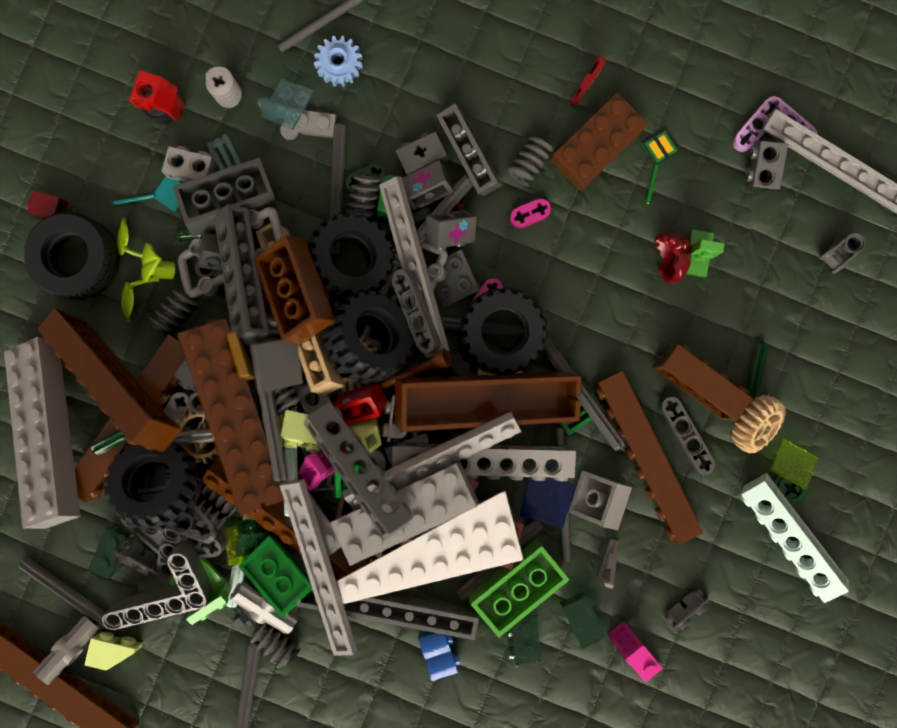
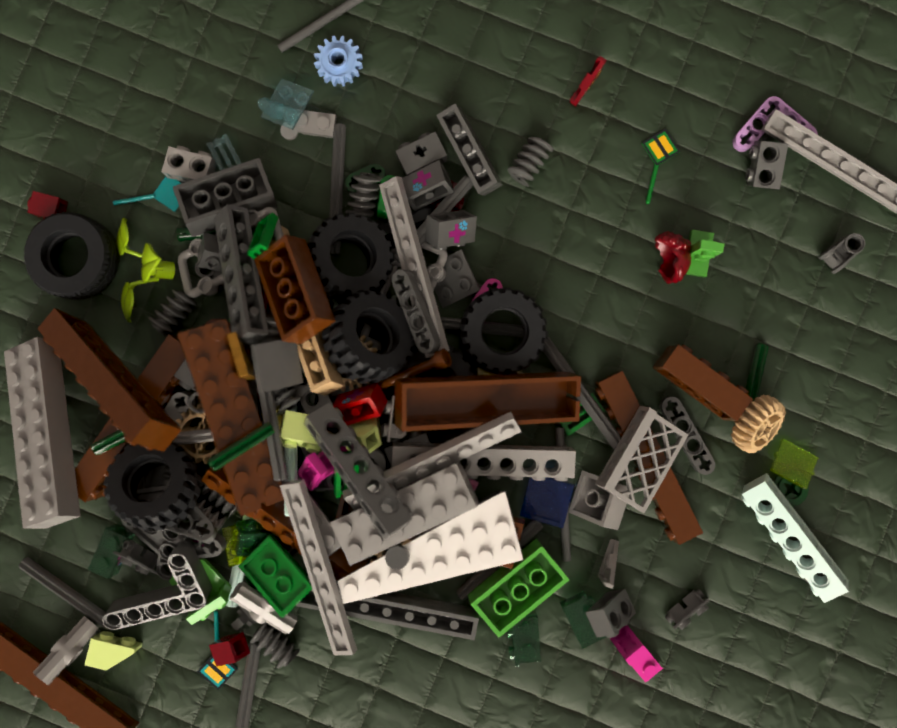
red piece [128,70,185,124] -> none
light grey piece [205,66,242,108] -> none
blue brick [418,631,461,681] -> none
dark pink beam [510,199,551,229] -> none
reddish brown brick [551,92,649,192] -> none
none -> piece [197,610,238,690]
none -> dark green axle [208,422,275,471]
none -> dark red brick [209,632,250,667]
none -> green tile [247,212,279,259]
none -> dark grey tile [385,545,410,570]
none -> dark grey brick [585,588,636,638]
none -> light grey fence [595,406,688,513]

